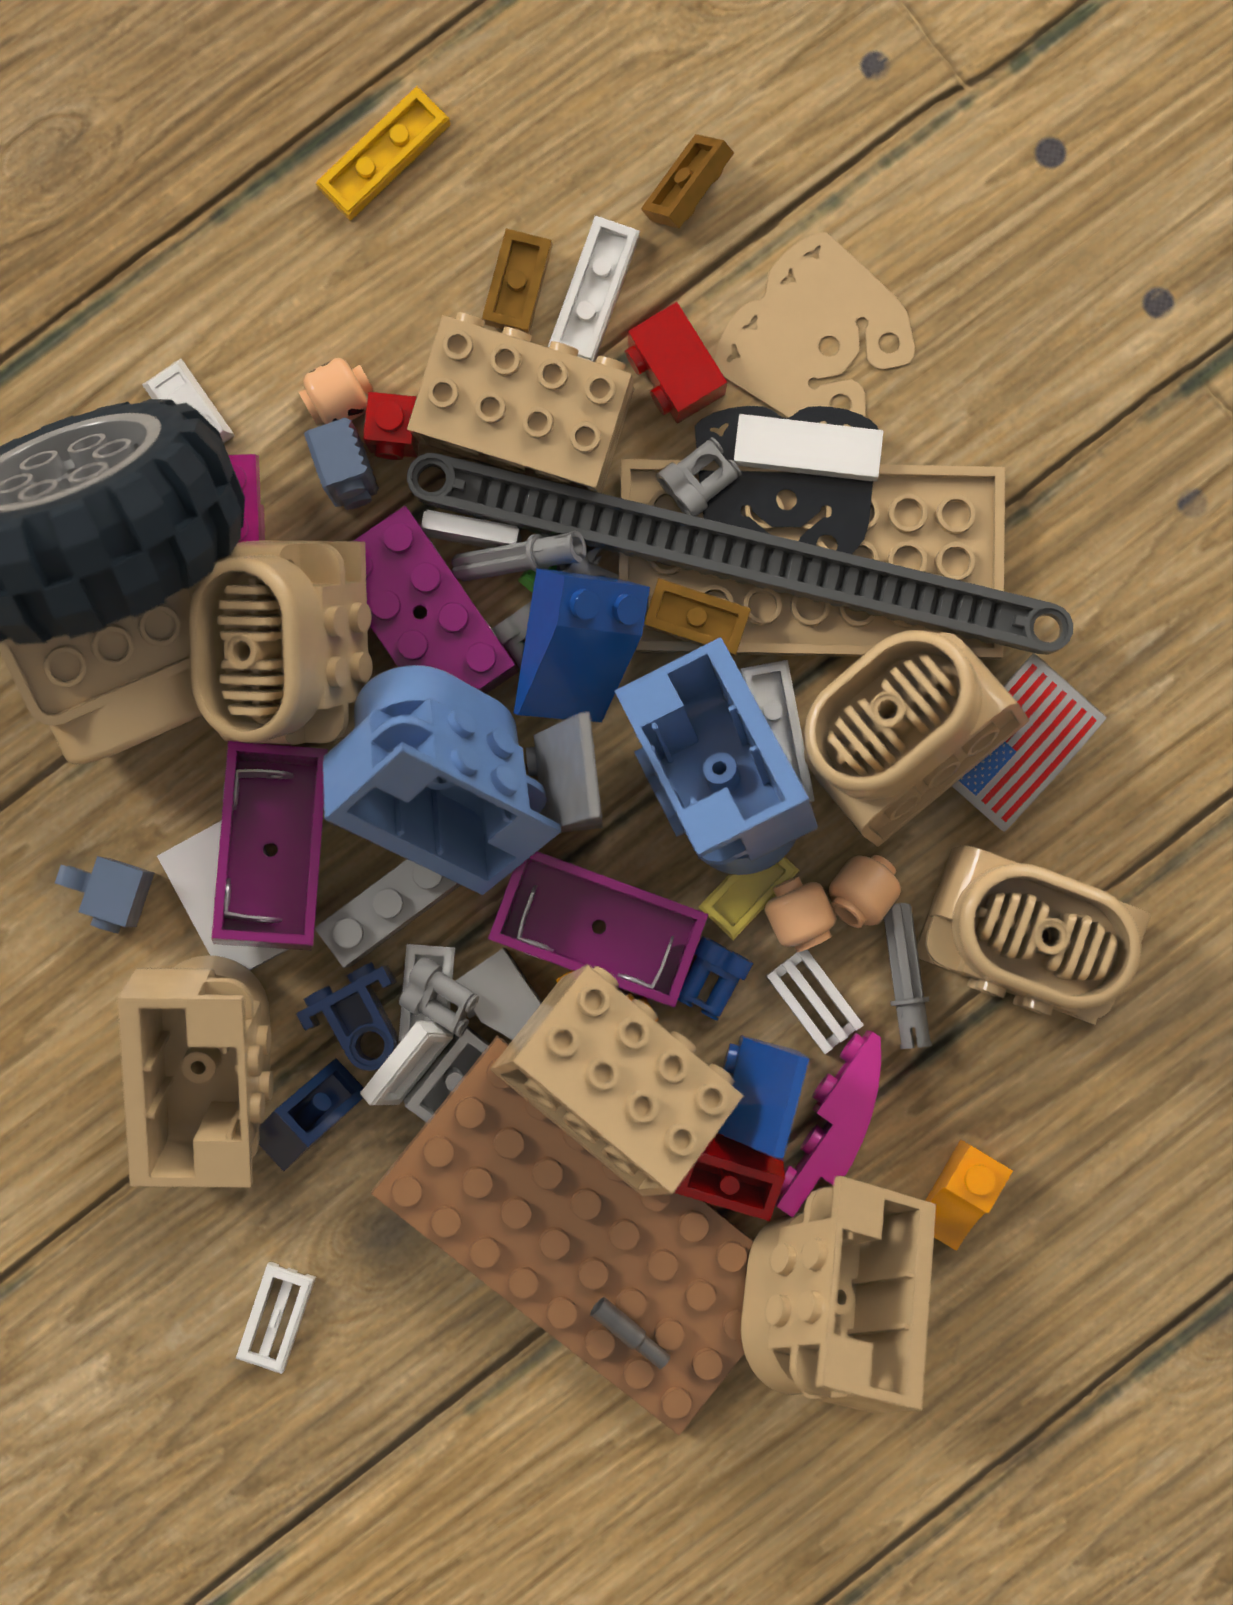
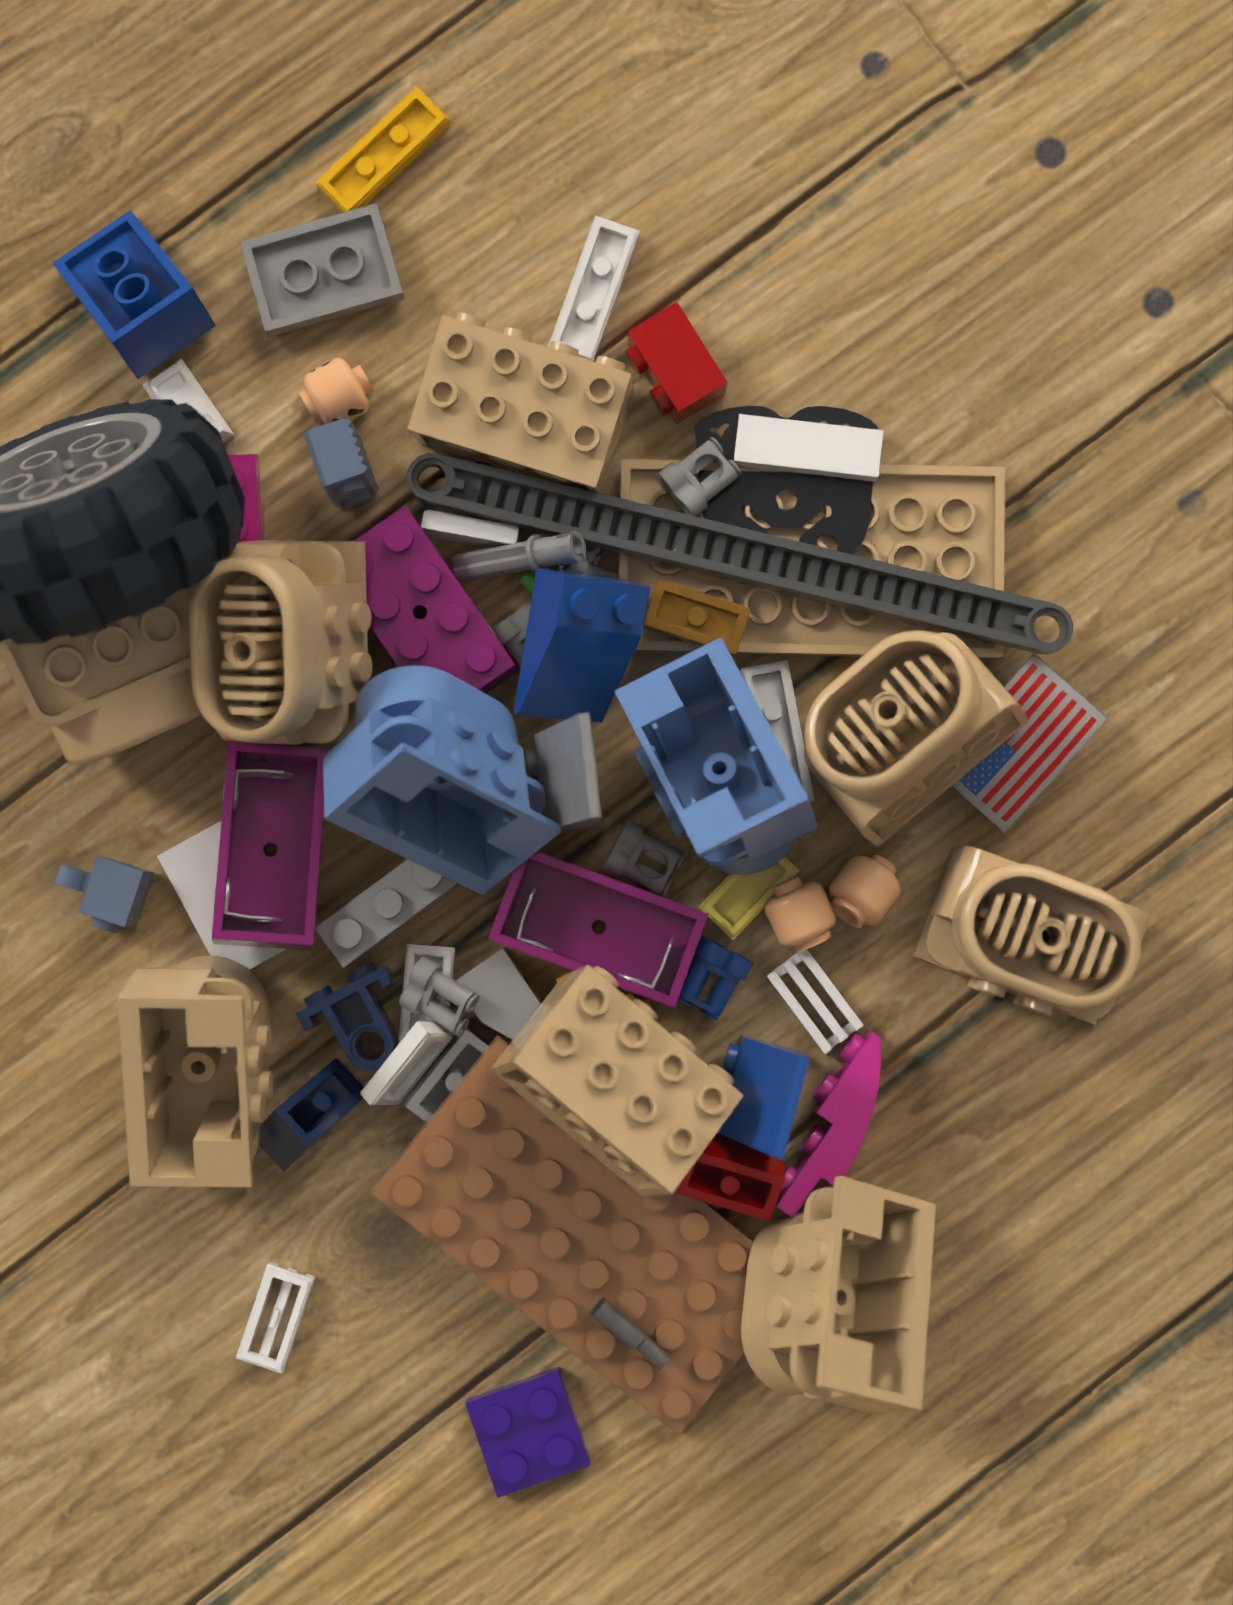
red brick [363,392,419,460] -> none
pearl gold plate [482,228,552,334] -> none
pearl gold plate [641,134,734,229] -> none
tan piece [714,232,915,427] -> none
light grey axle [884,903,932,1049] -> none
light orange arch [925,1139,1013,1251] -> none
none -> blue slope [53,210,216,379]
none -> light grey plate [240,203,405,337]
none -> dark purple plate [465,1367,591,1498]
none -> light grey piece [601,819,685,897]

